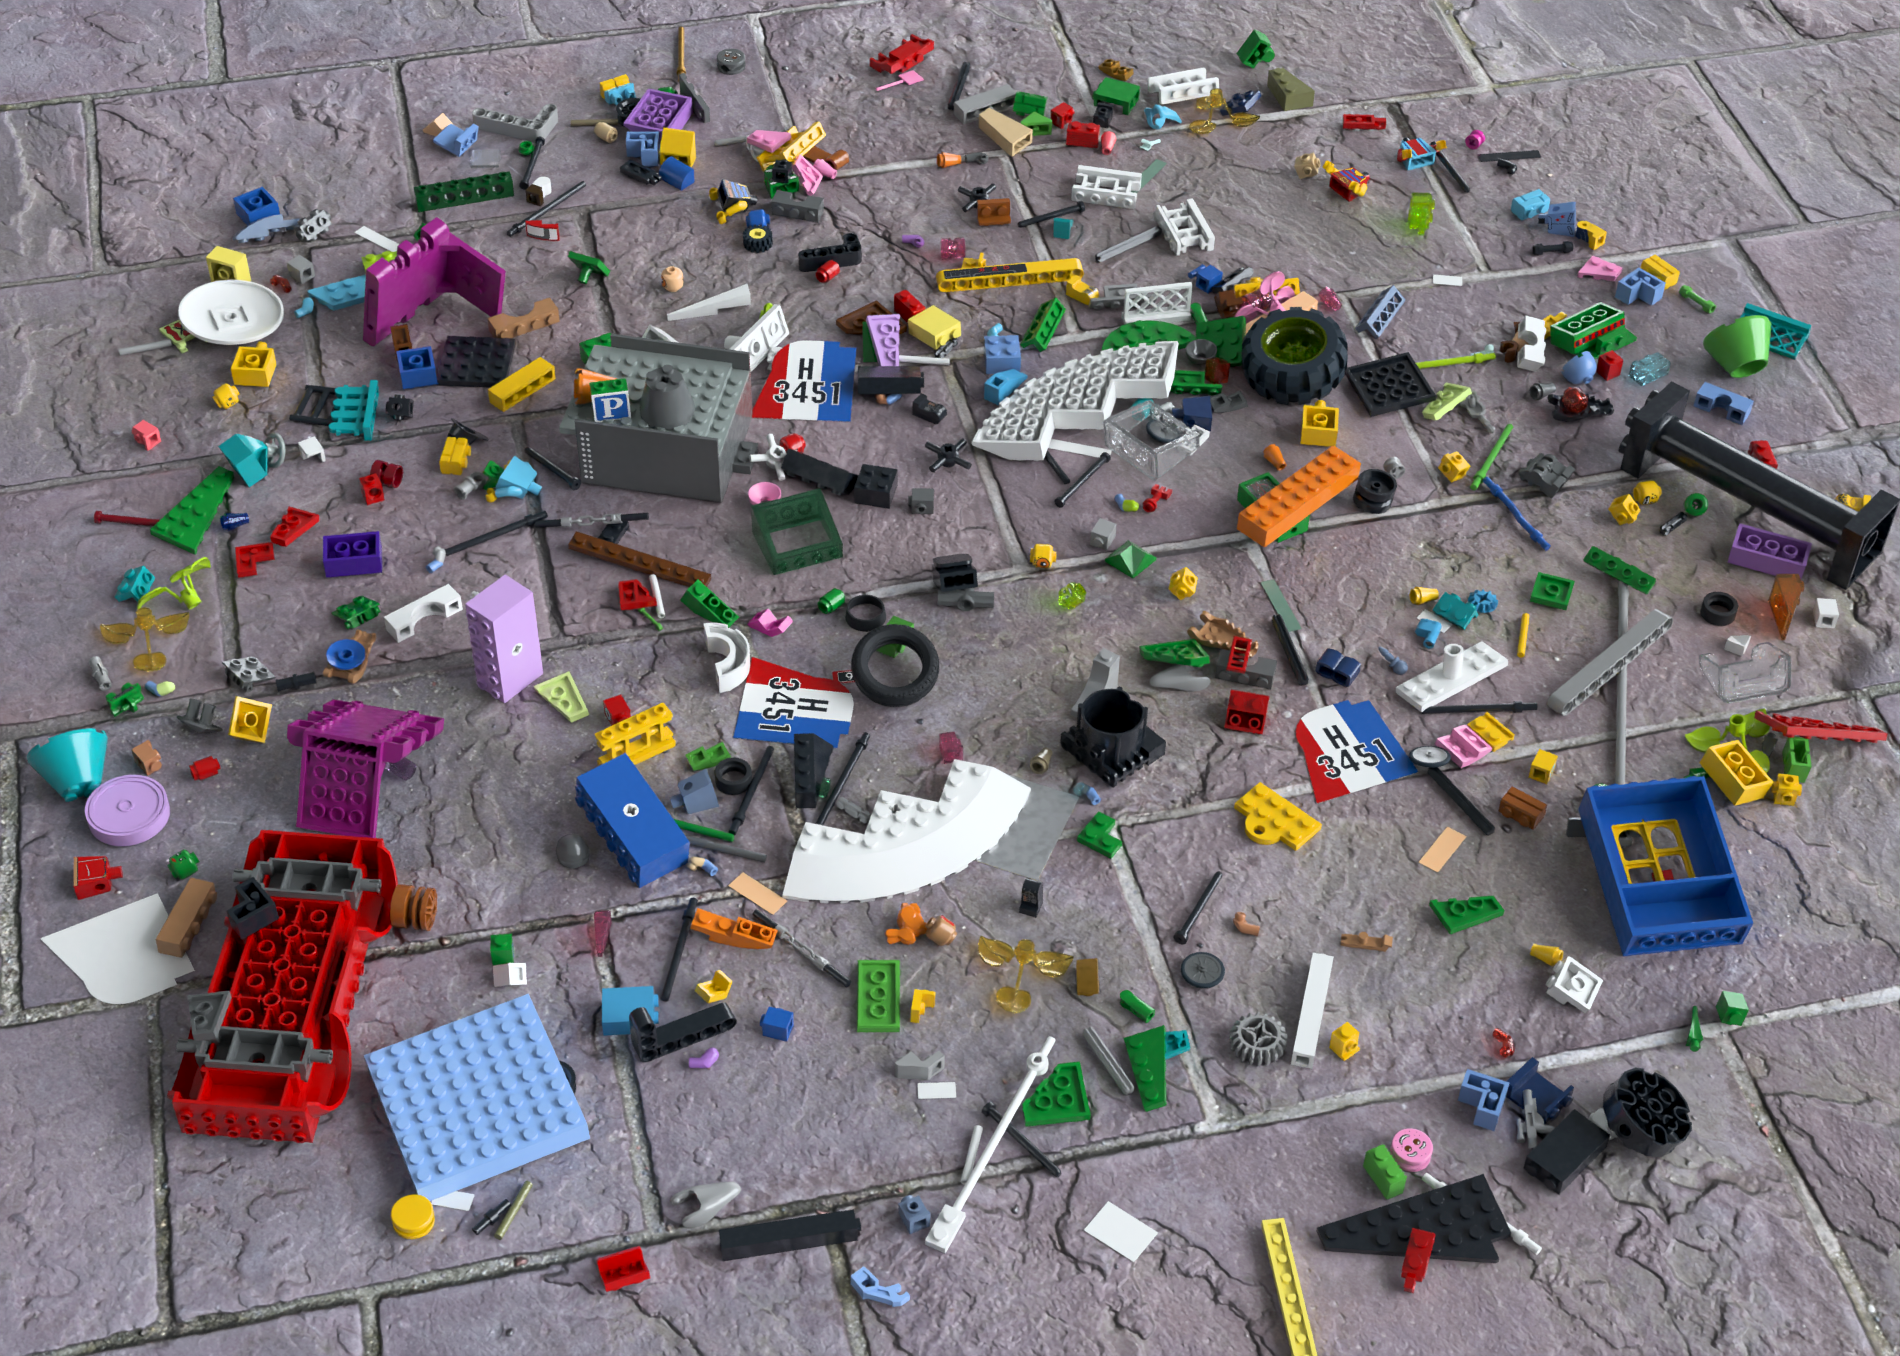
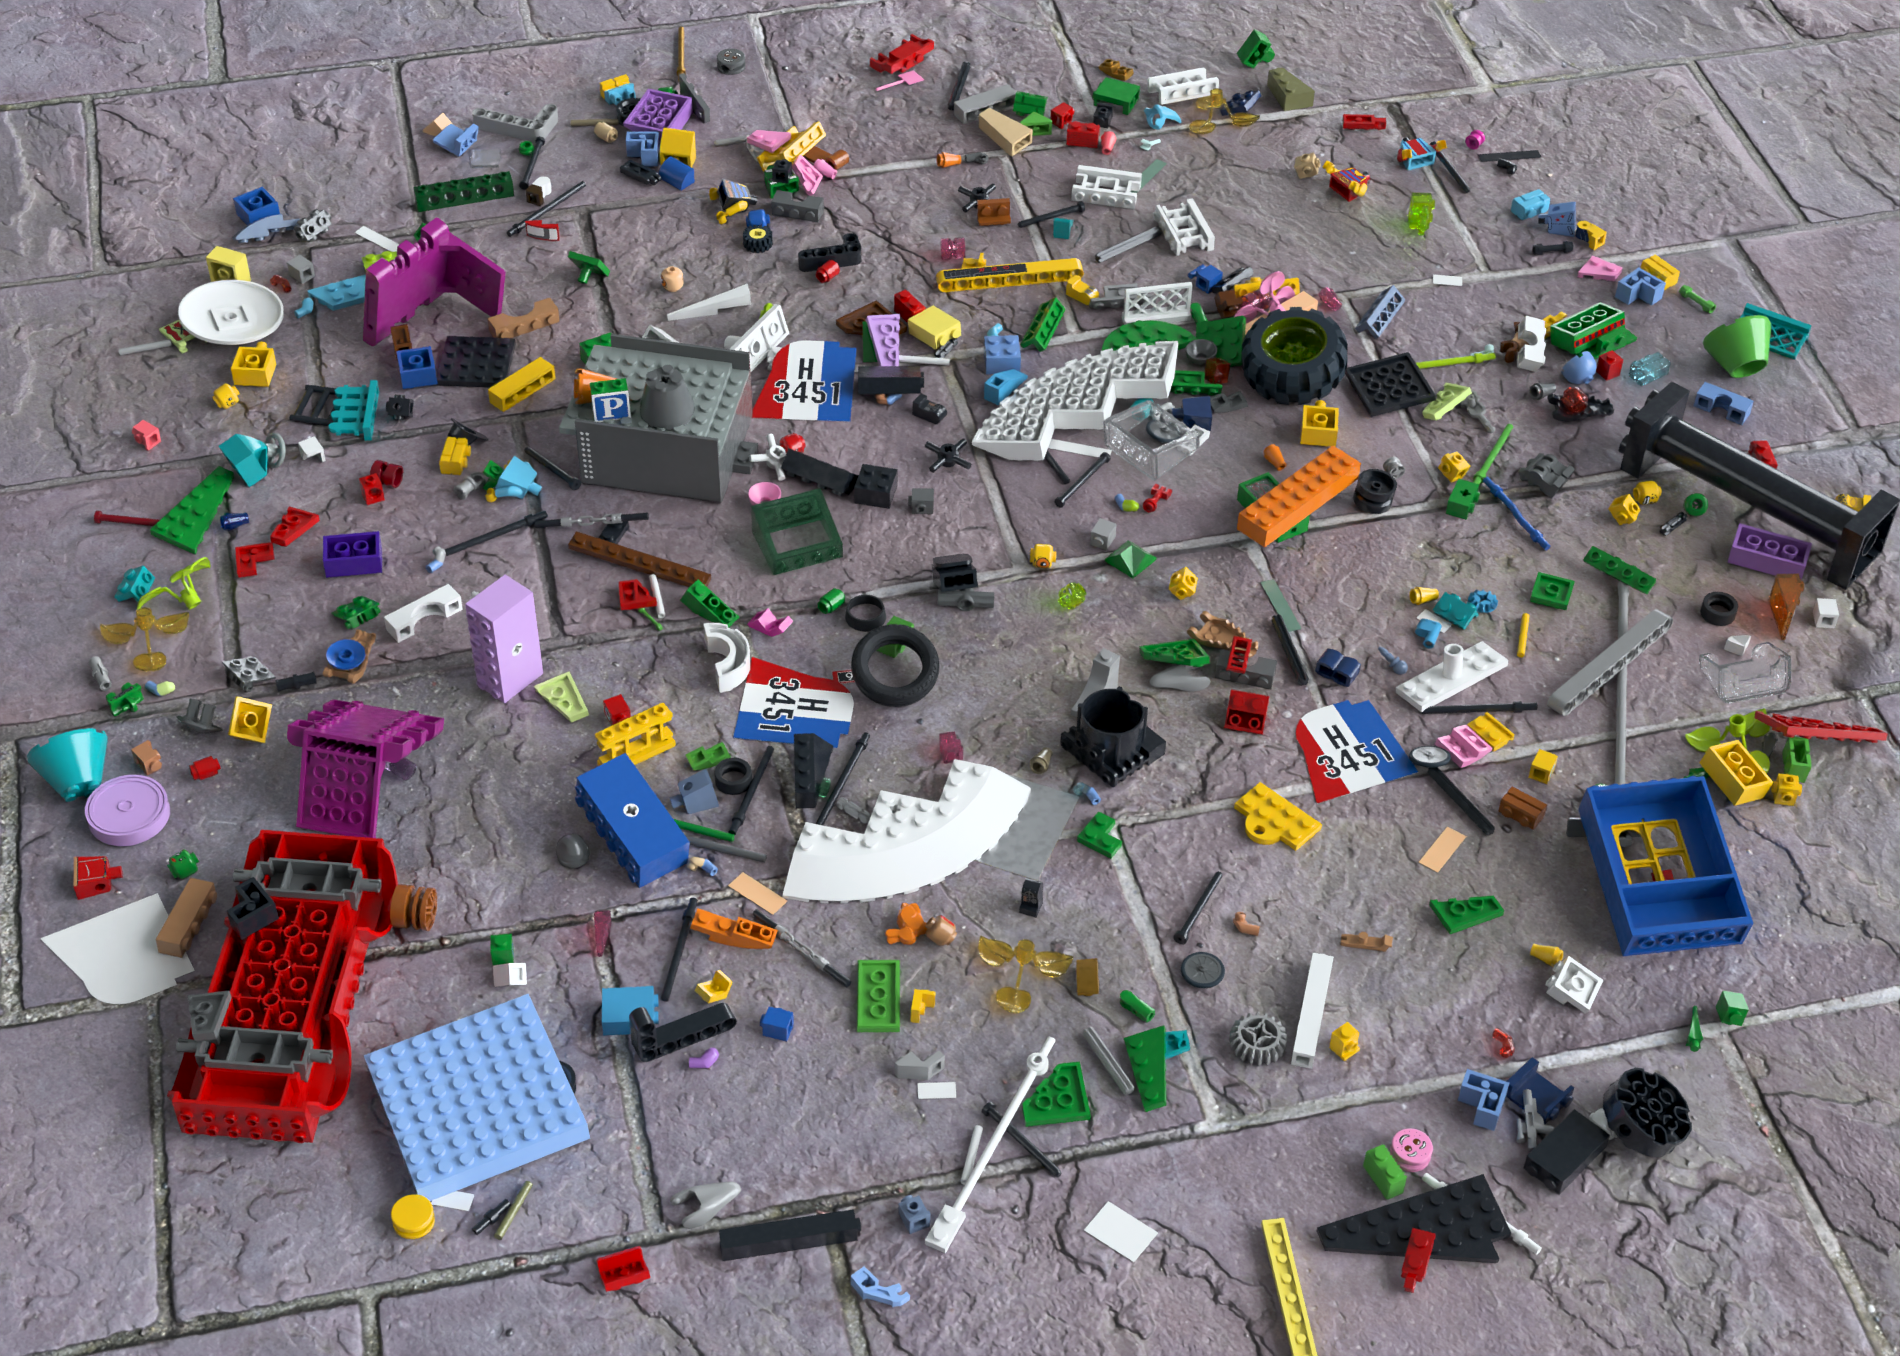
medium lavender arm [902,235,924,248] -> none
none -> green brick [1446,478,1480,520]

